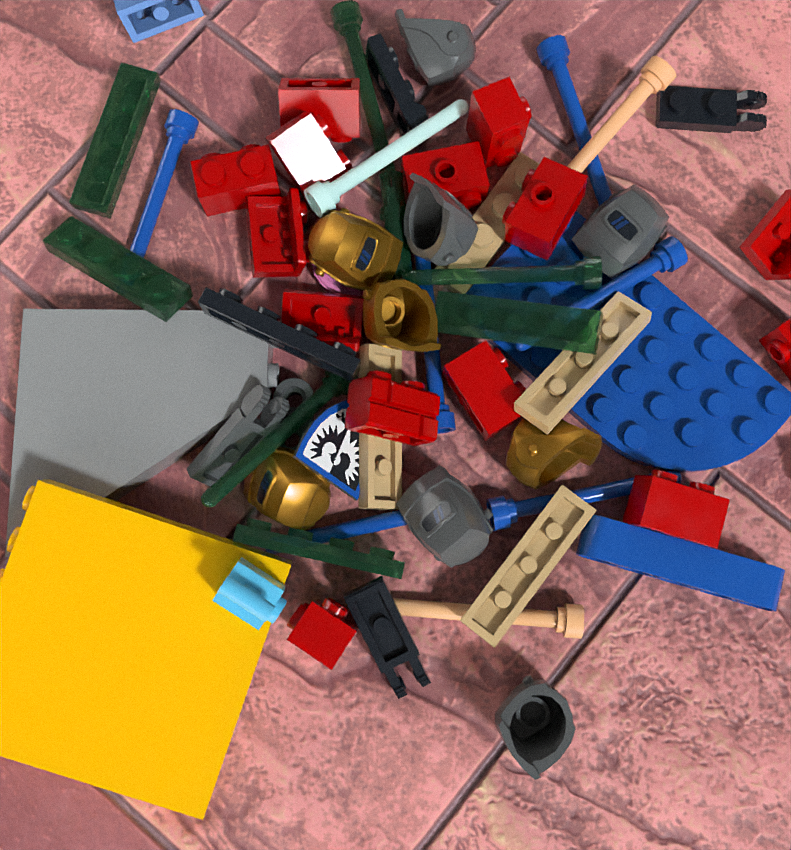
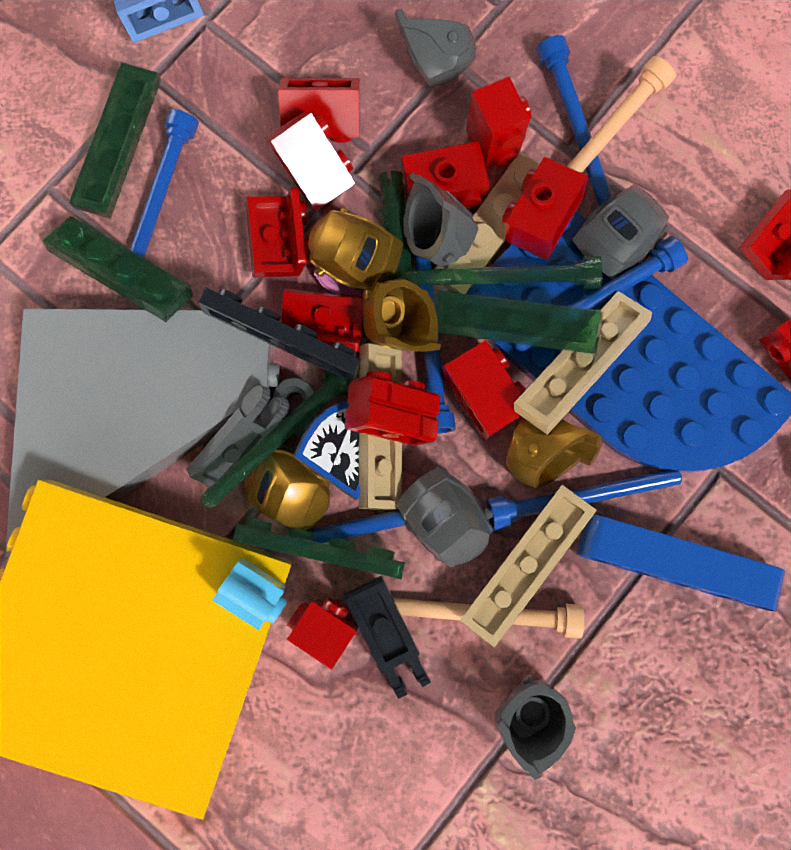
red brick [190,144,282,217] -> none
light aqua piece [304,99,469,218] -> none
clear green piece [330,0,396,179] -> none
black hinge [364,33,429,146] -> none
red brick [623,469,730,549] -> none
black hinge [656,86,767,133] -> none

